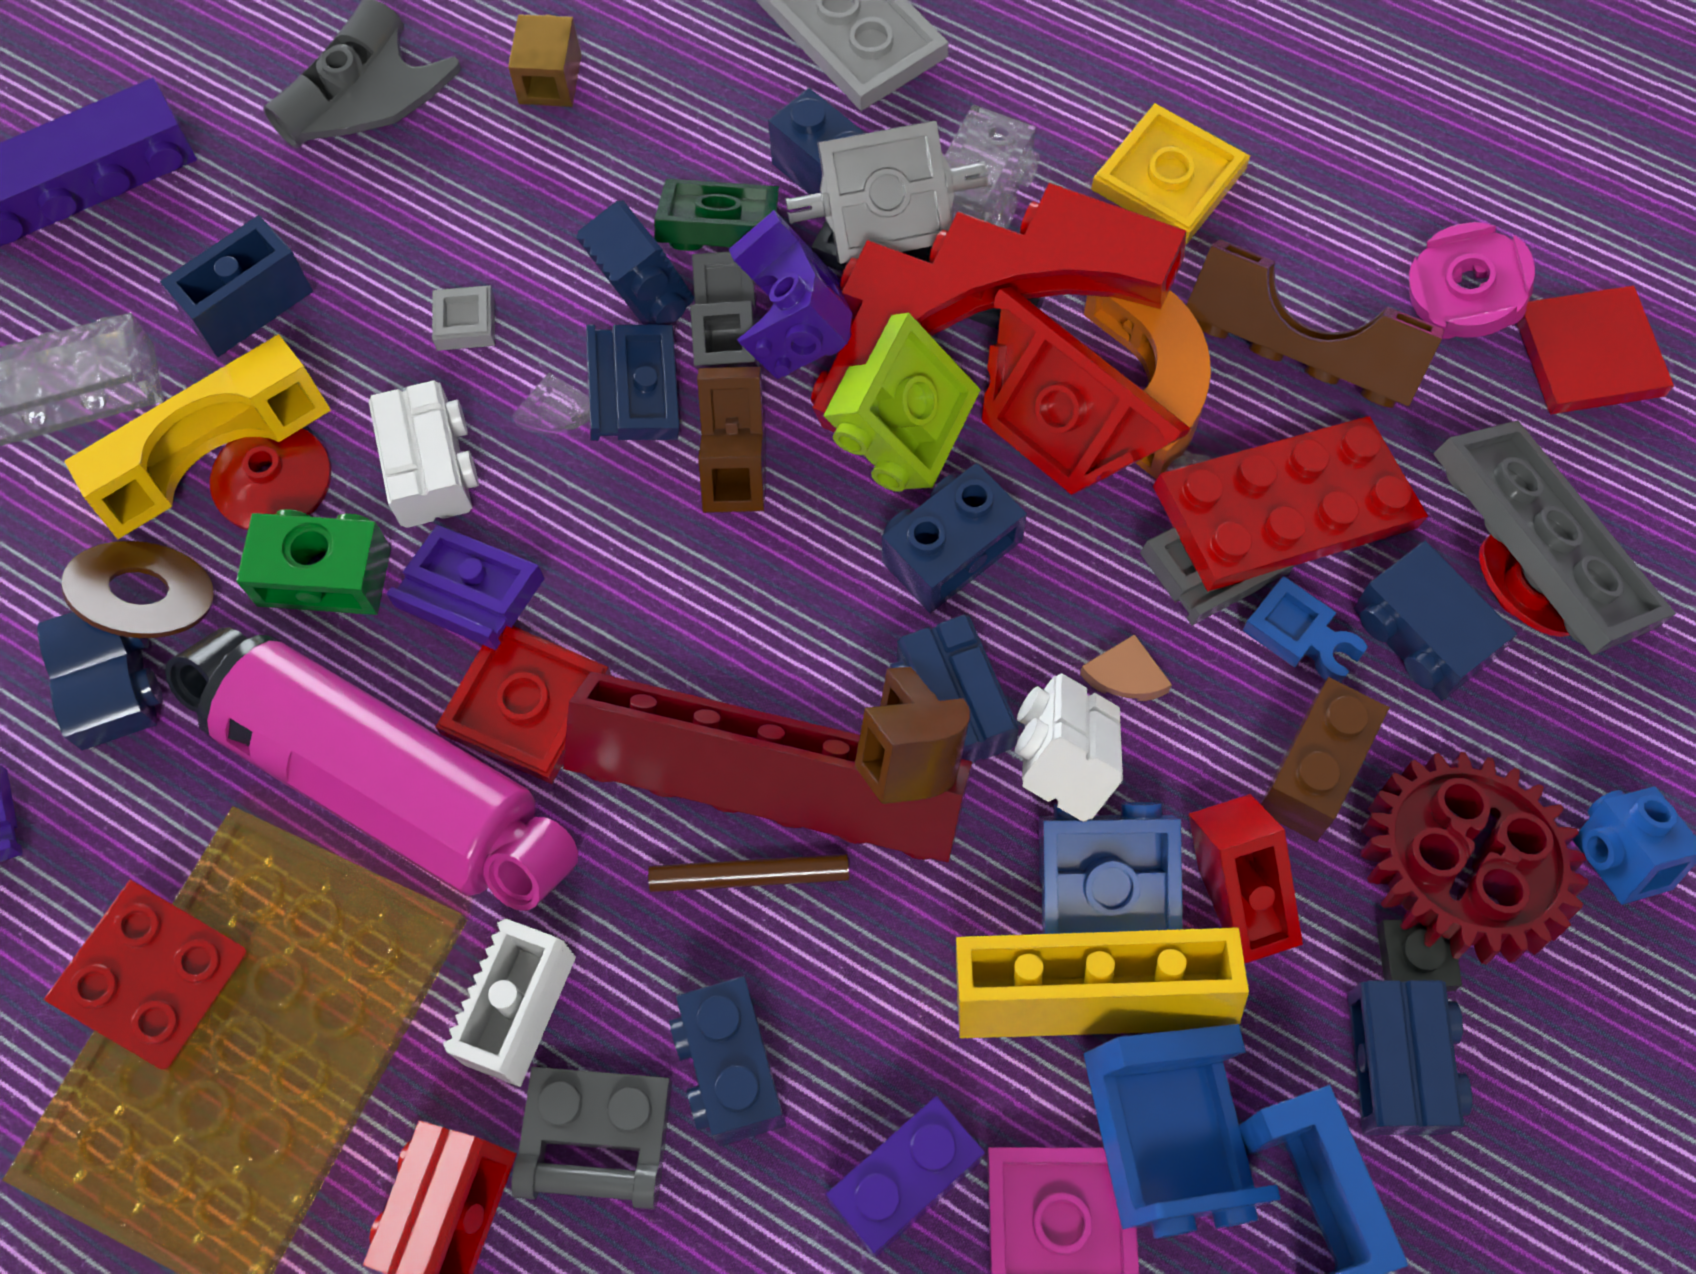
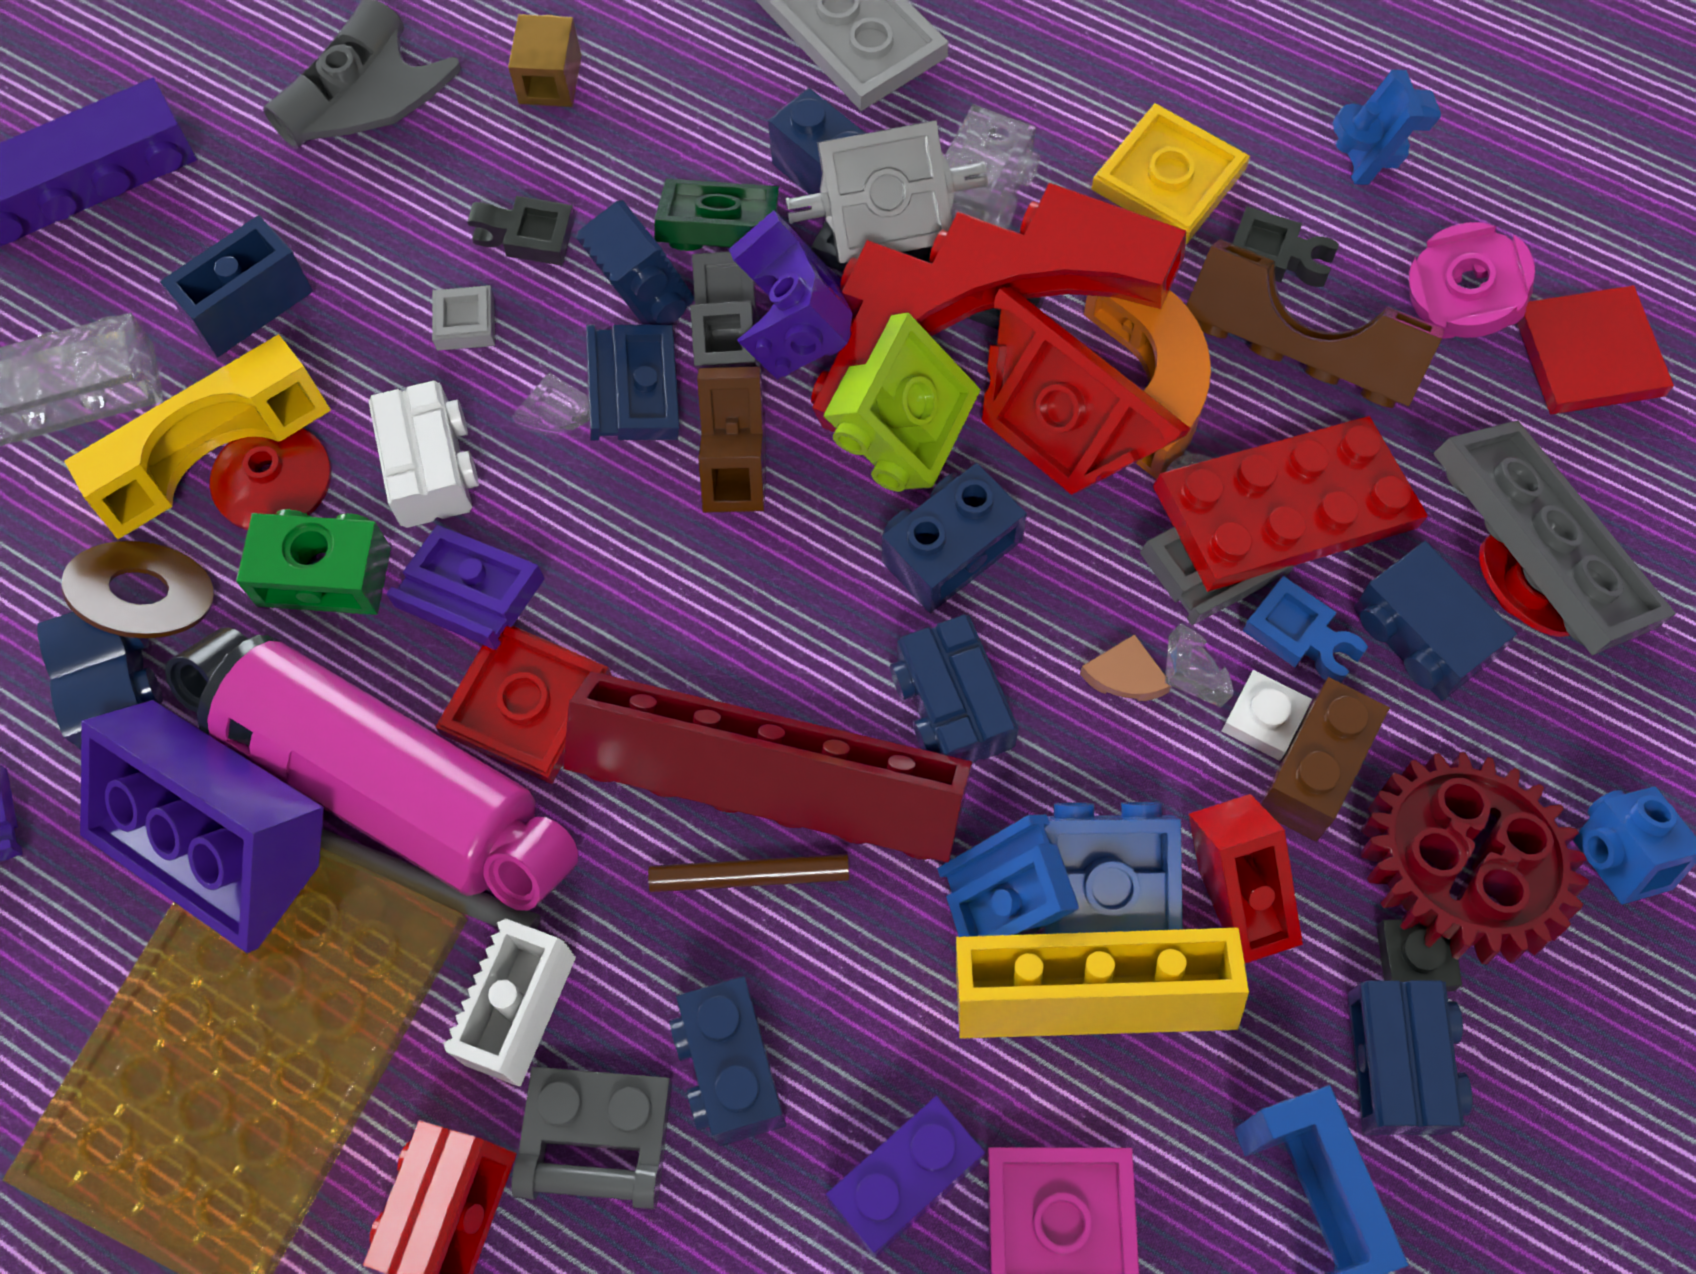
red bracket [43,879,247,1070] -> none
reddish brown brick [855,666,970,804] -> none
white brick [1015,673,1123,822] -> none
blue panel [1083,1024,1281,1239] -> none
none -> dark purple slope [80,700,323,953]
none -> dark grey bar [320,829,541,930]
none -> pearl dark grey plate [467,196,575,266]
none -> blue plate [937,815,1079,937]
none -> clear tile [1165,623,1233,708]
none -> white plate [1222,670,1312,761]
none -> pearl dark grey plate [1233,207,1339,287]
none -> blue hips [1333,69,1441,185]

